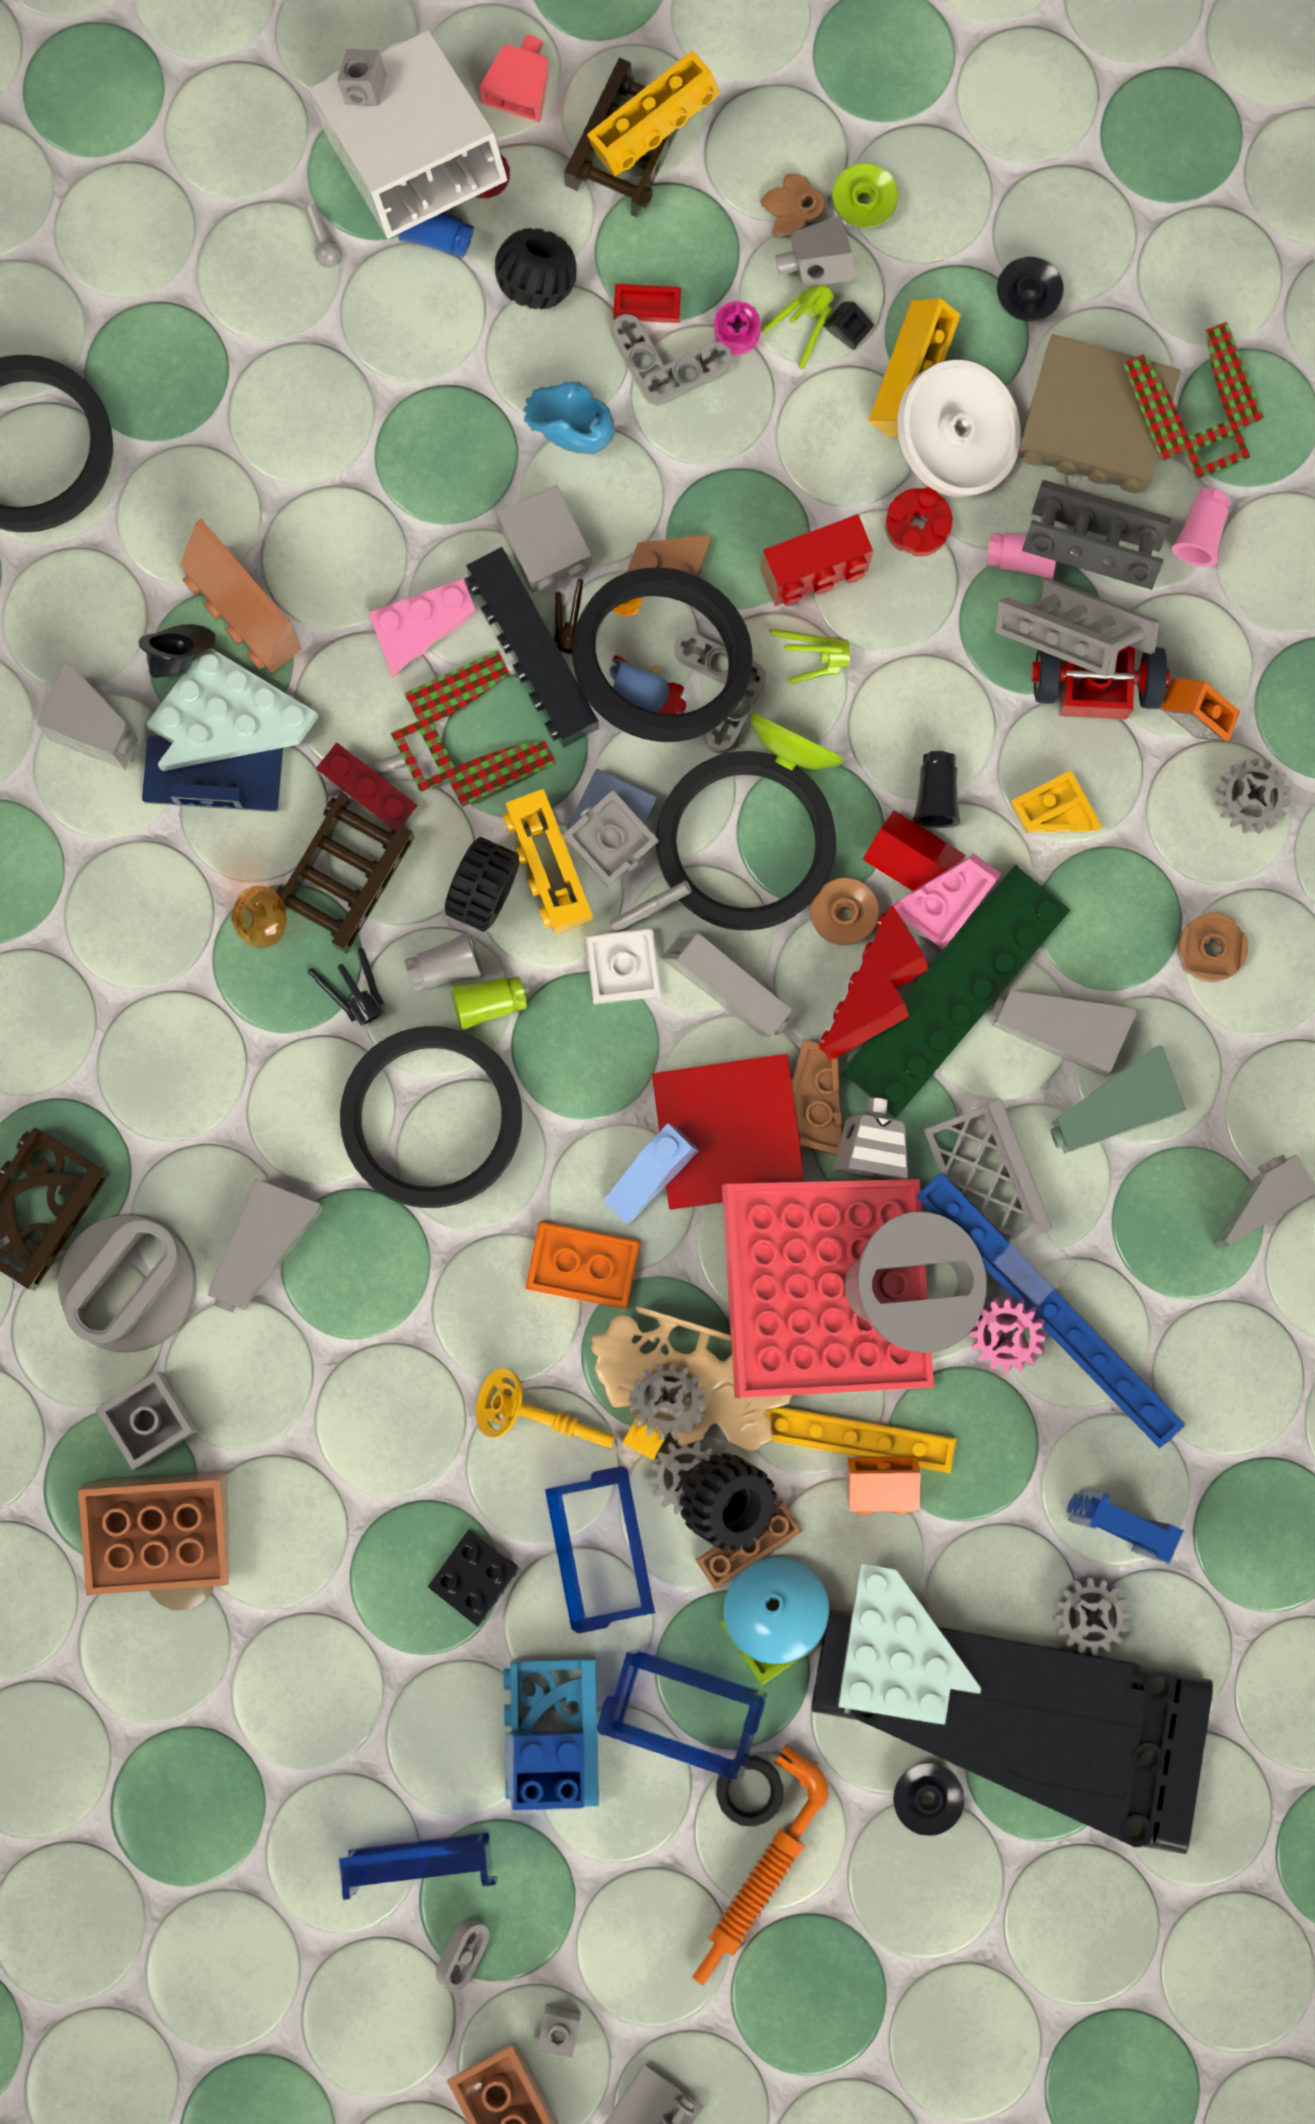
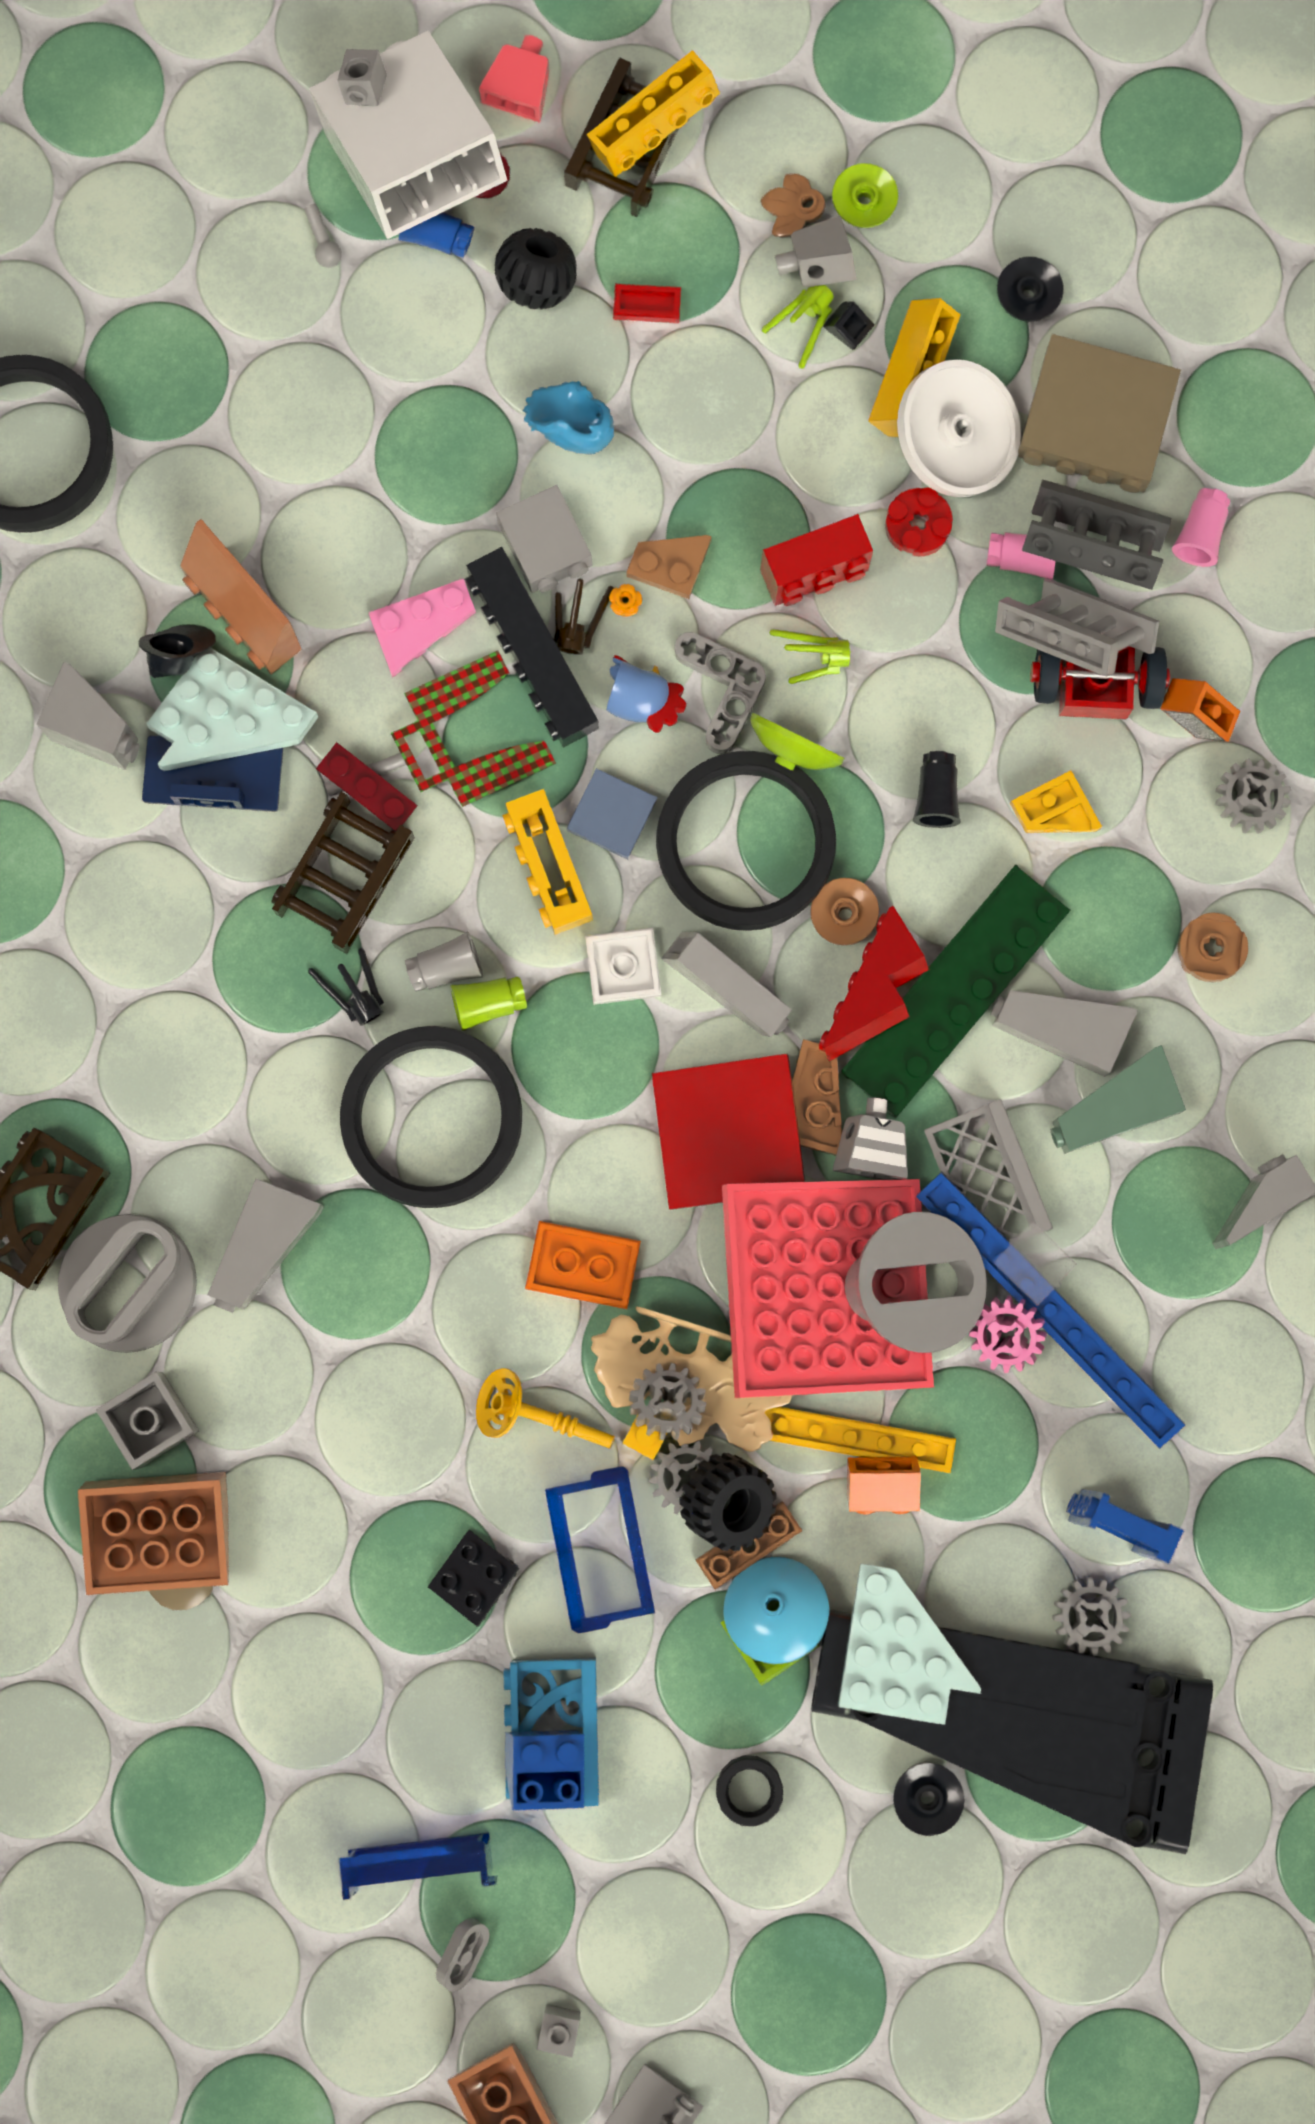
clear orange piece [231,885,286,948] -> none
black tyre [445,837,519,932] -> none
light grey plate [562,790,659,888] -> none
black tyre [572,567,753,742] -> none
clear blue piece [597,1649,768,1780] -> none
light blue slope [604,1123,700,1224] -> none
light grey piece [610,881,692,932] -> none
light grey beam [612,314,732,406] -> none
orange piece [692,1744,828,1985] -> none
dark pink wheel [714,301,761,355] -> none
red piece [862,810,966,891] -> none
bright pink wing [892,853,1001,950] -> none
piece [1122,321,1264,479] -> none

